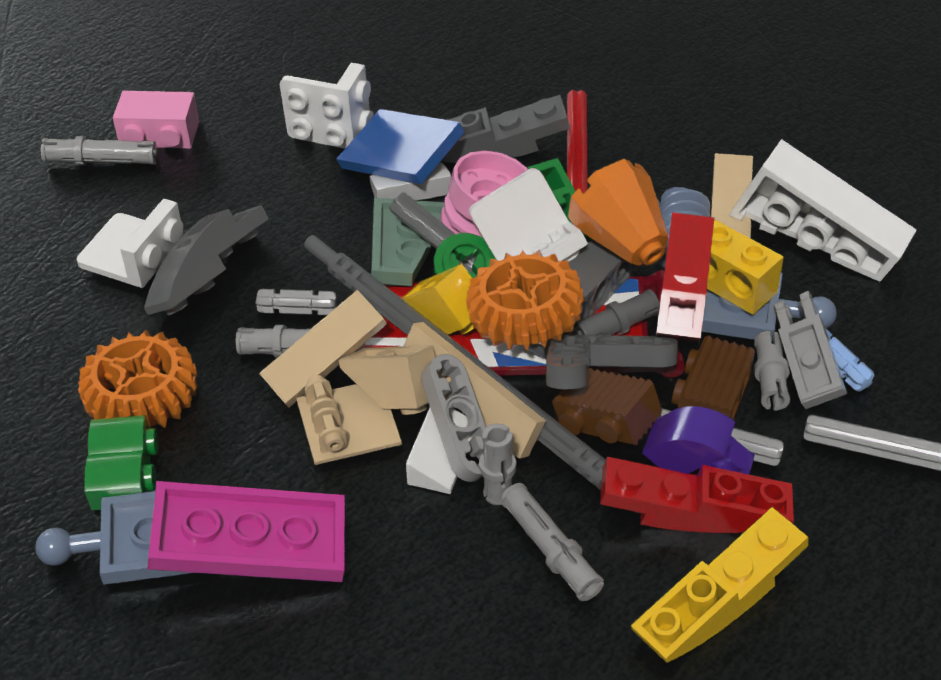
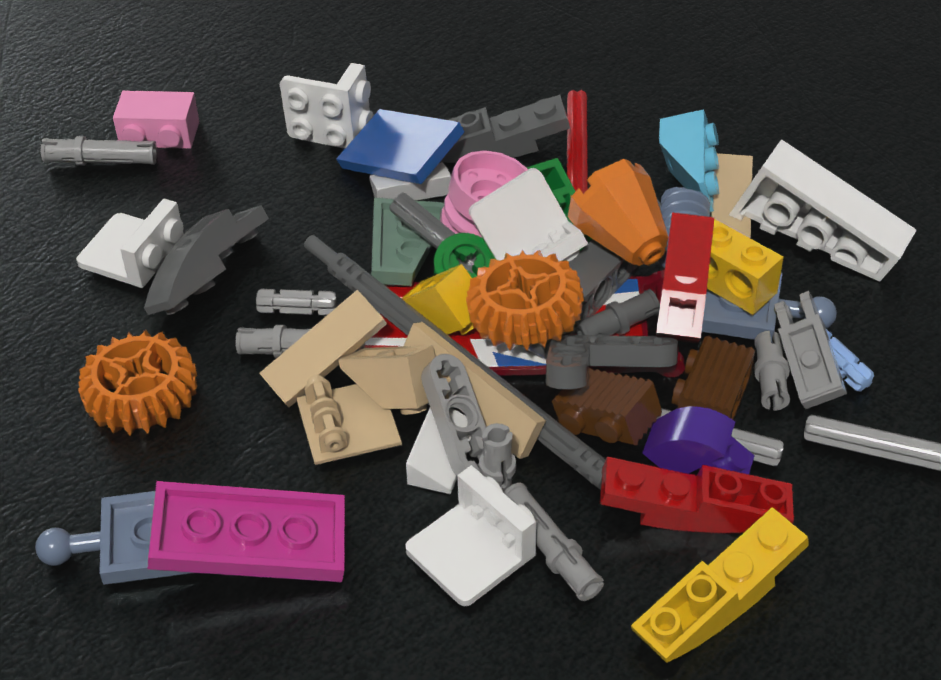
green brick [85,415,158,511] -> none
none -> white bracket [406,465,536,606]
none -> medium azure slope [659,109,719,212]

